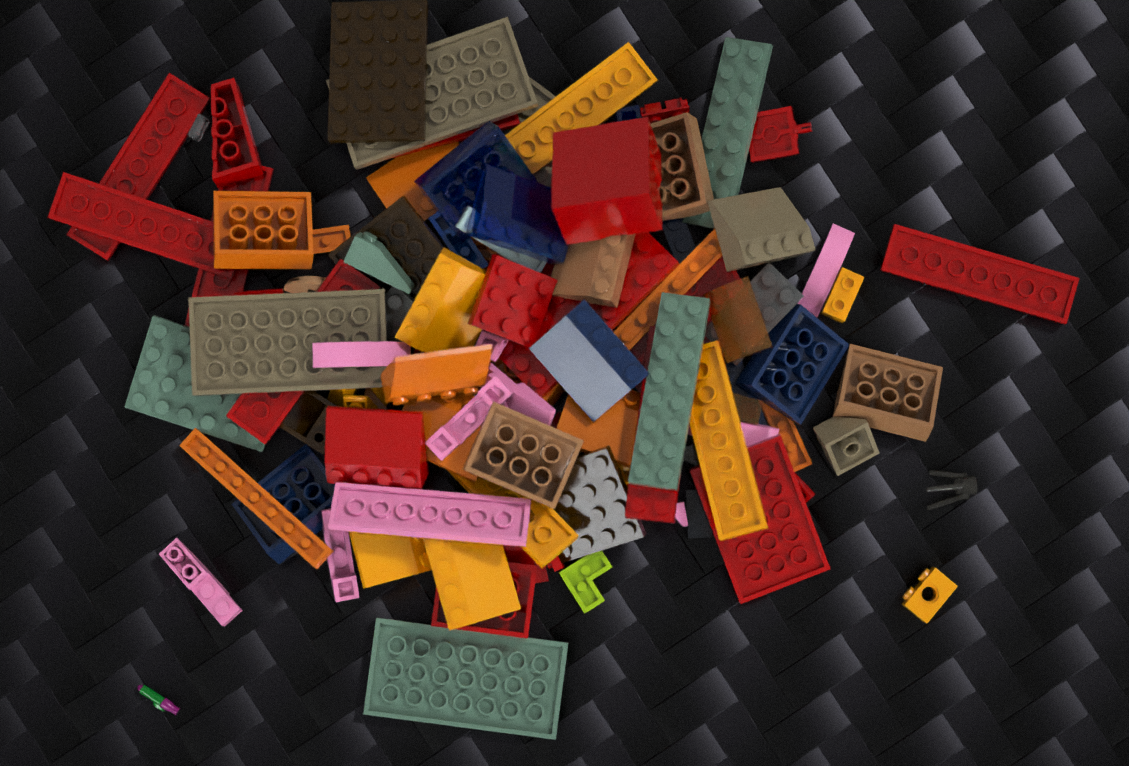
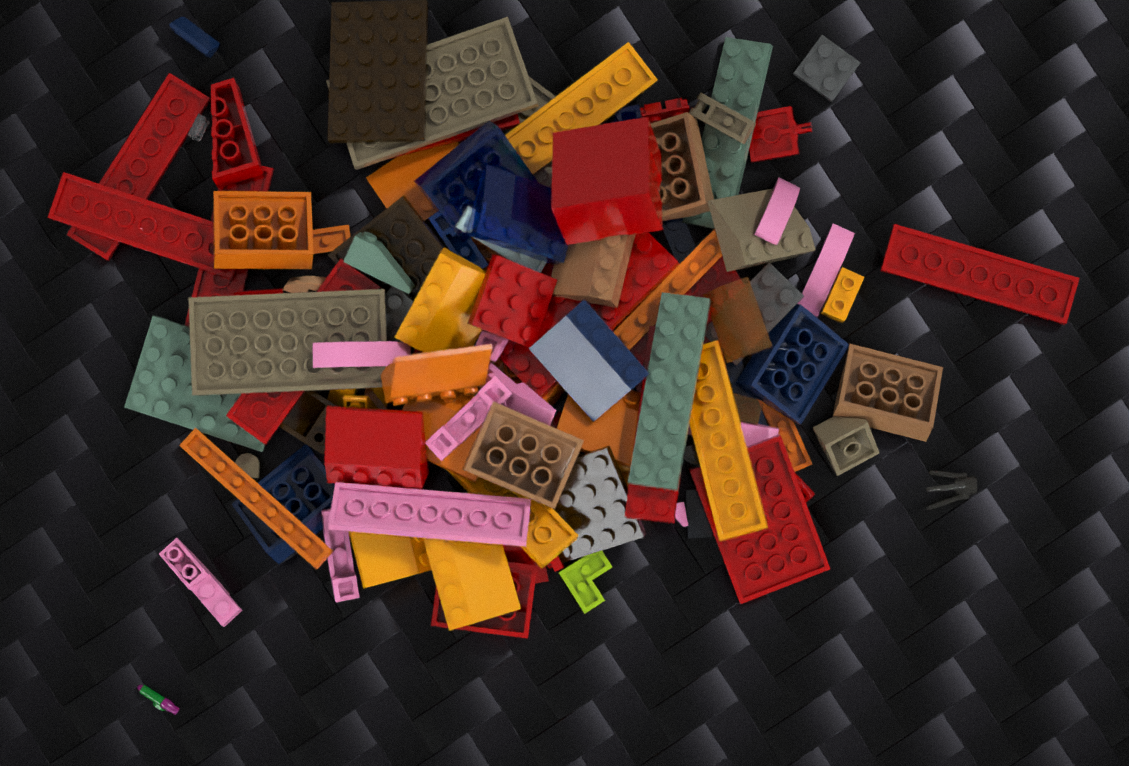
sand green plate [363,617,568,740] -> none
light orange brick [902,567,958,623] -> none
none -> dark blue slope [169,17,220,58]
none -> dark tan tile [235,453,260,478]
none -> dark tan plate [689,92,756,144]
none -> bright pink slope [754,177,800,245]
none -> dark grey plate [793,35,861,102]

